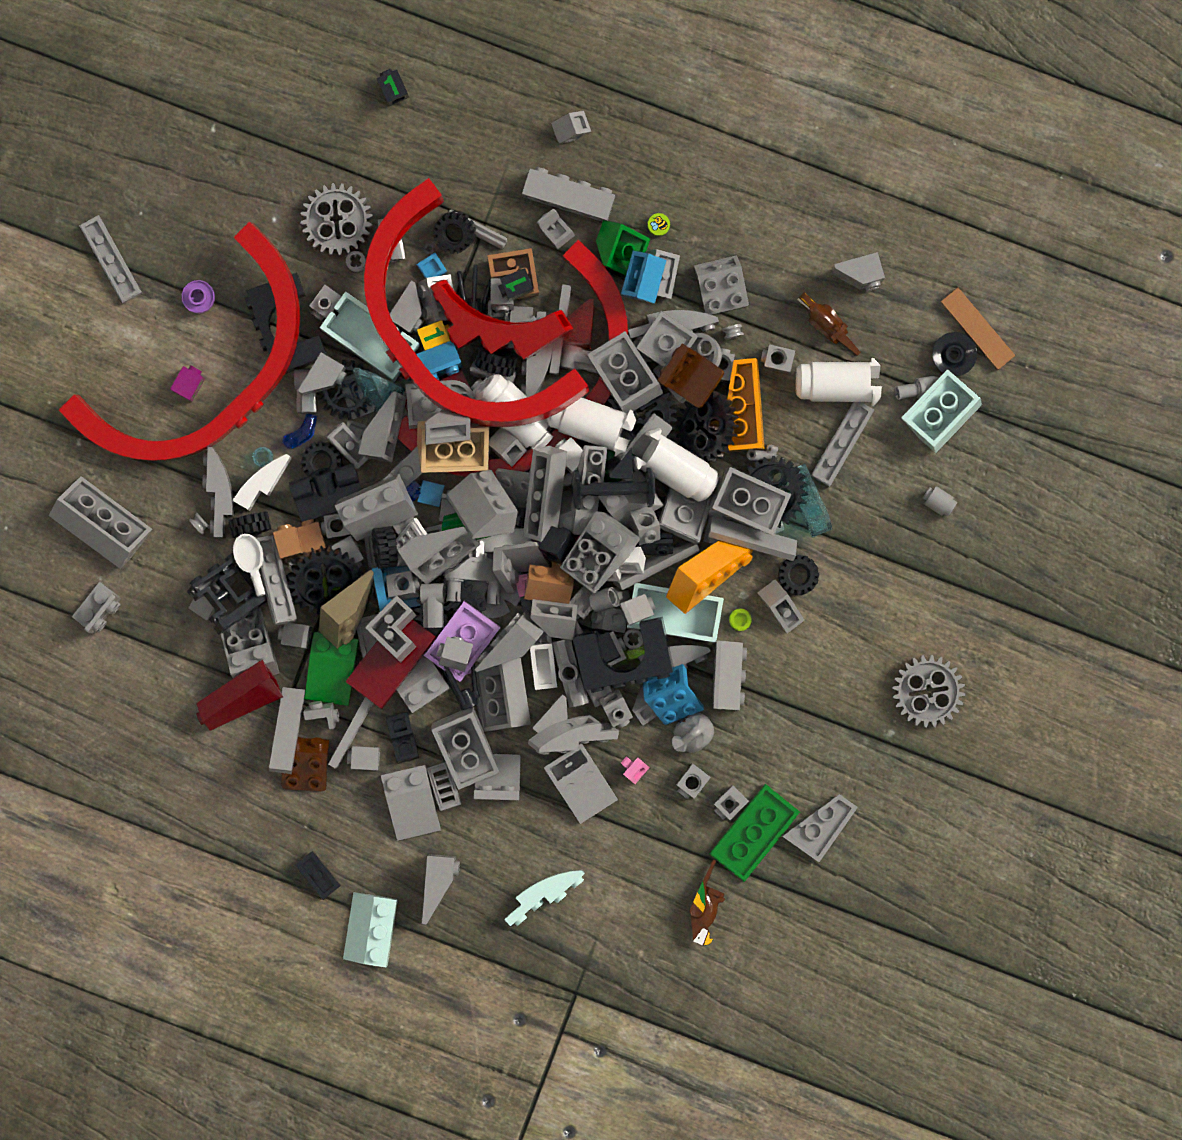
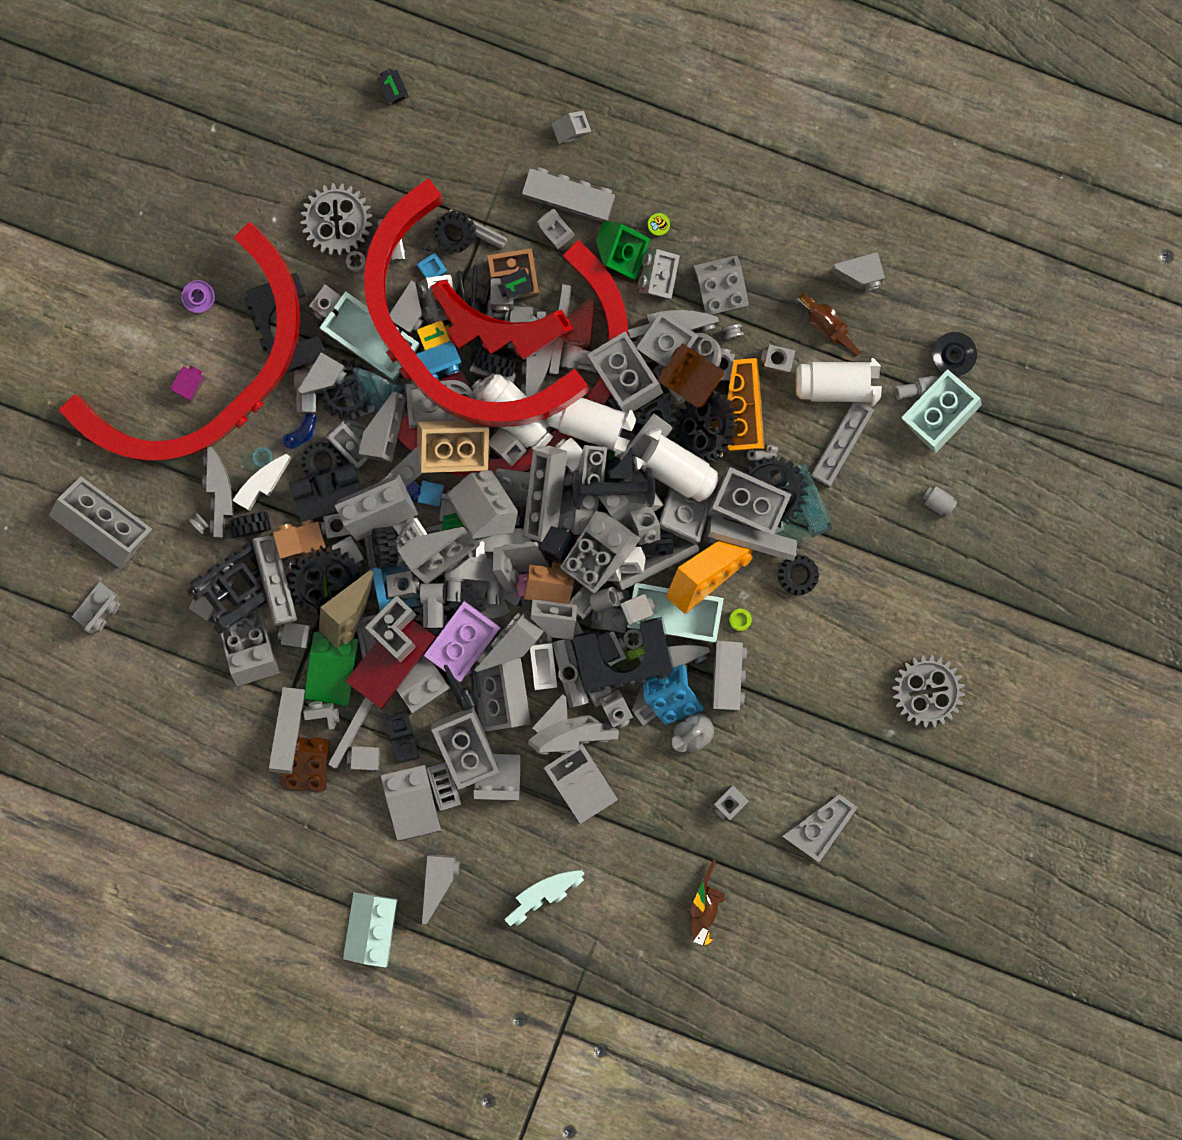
light grey tile [79,215,142,304] -> none
dark red slope [196,660,283,731] -> none
white piece [233,534,265,597] -> none
black plate [295,851,341,900] -> none
light grey slope [425,409,470,445] -> none
light grey brick [437,636,473,672] -> none
dark azure slope [621,250,667,303] -> none
bright pink tile [621,756,650,784] -> none
light grey brick [676,763,711,799] -> none
green tile [709,784,800,882] -> none
light grey slope [758,580,805,633] -> none
medium nougat tile [940,288,1015,371] -> none

